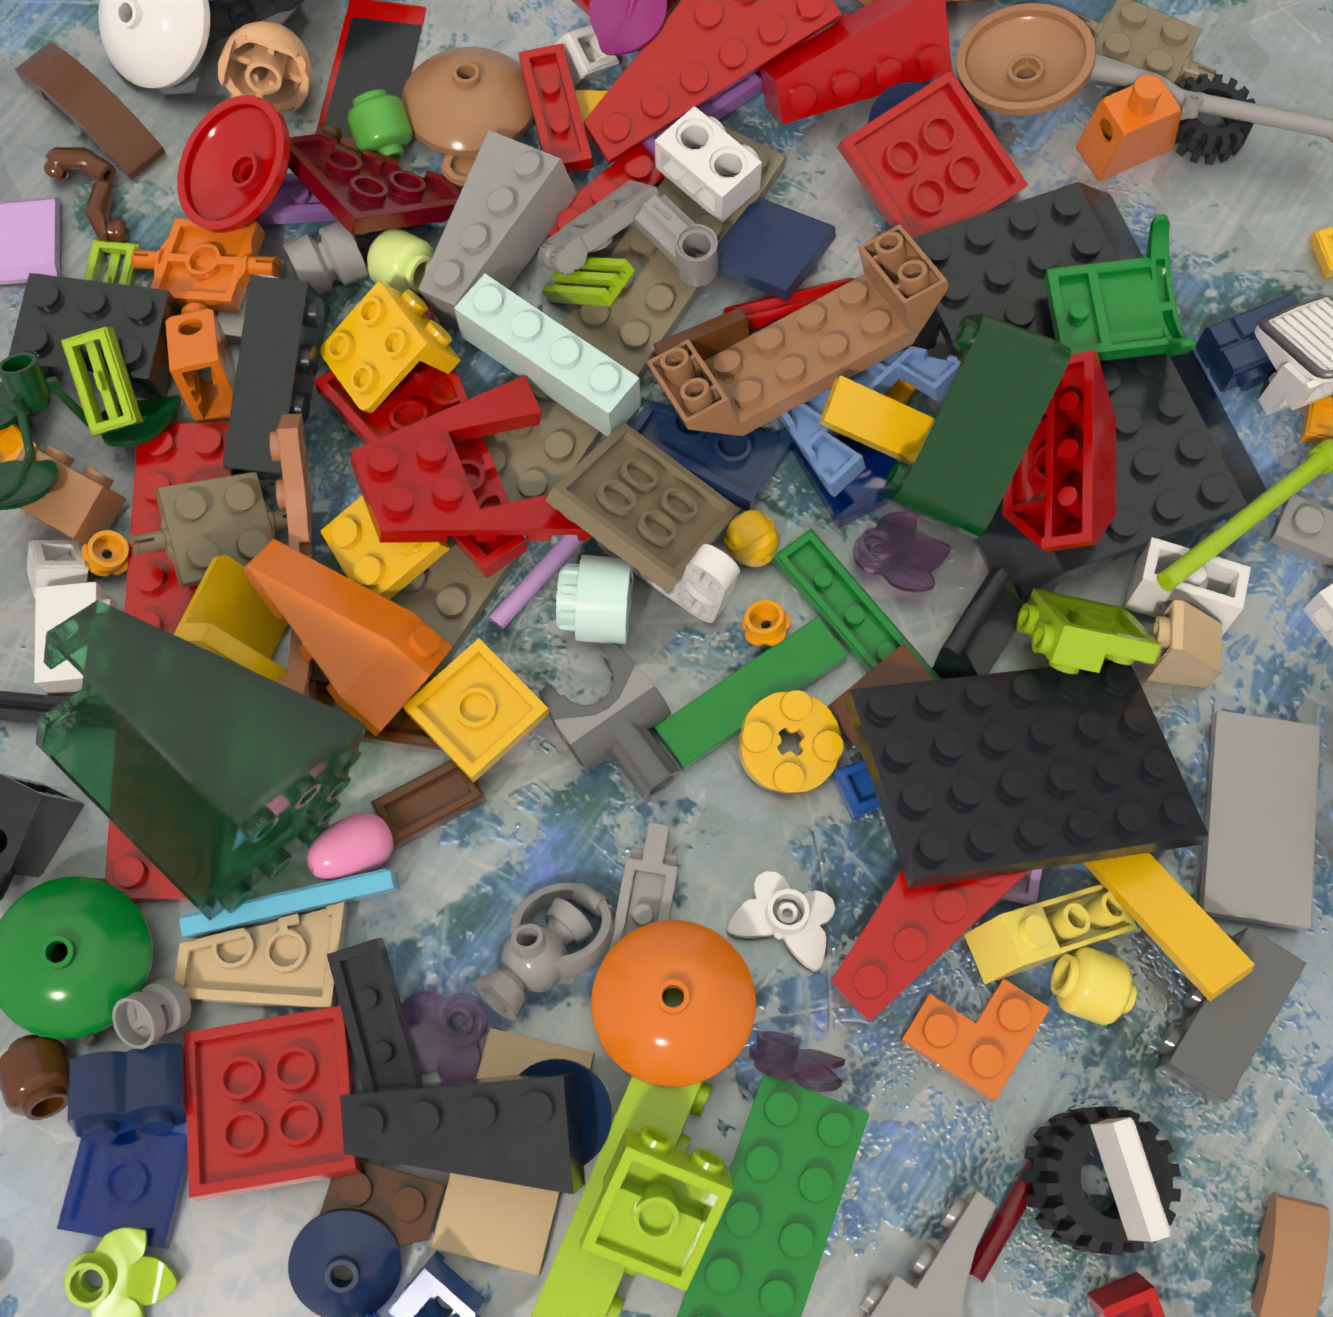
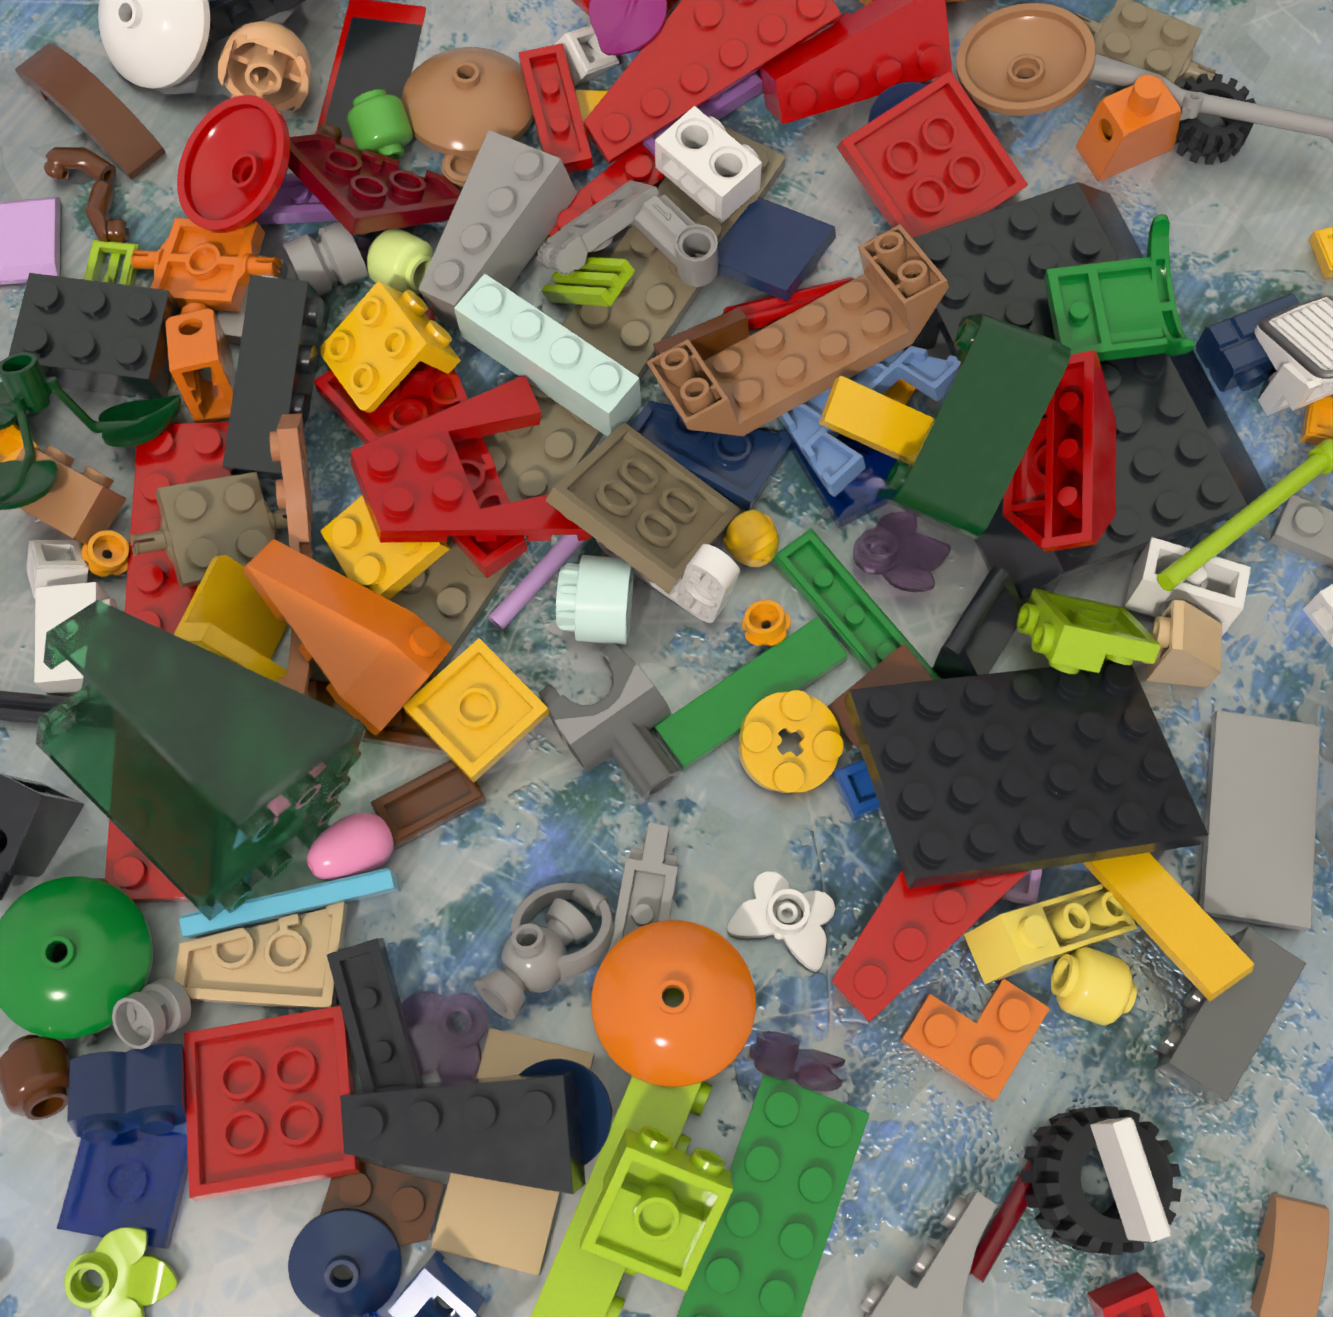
lime tile [61,326,143,436] -> none

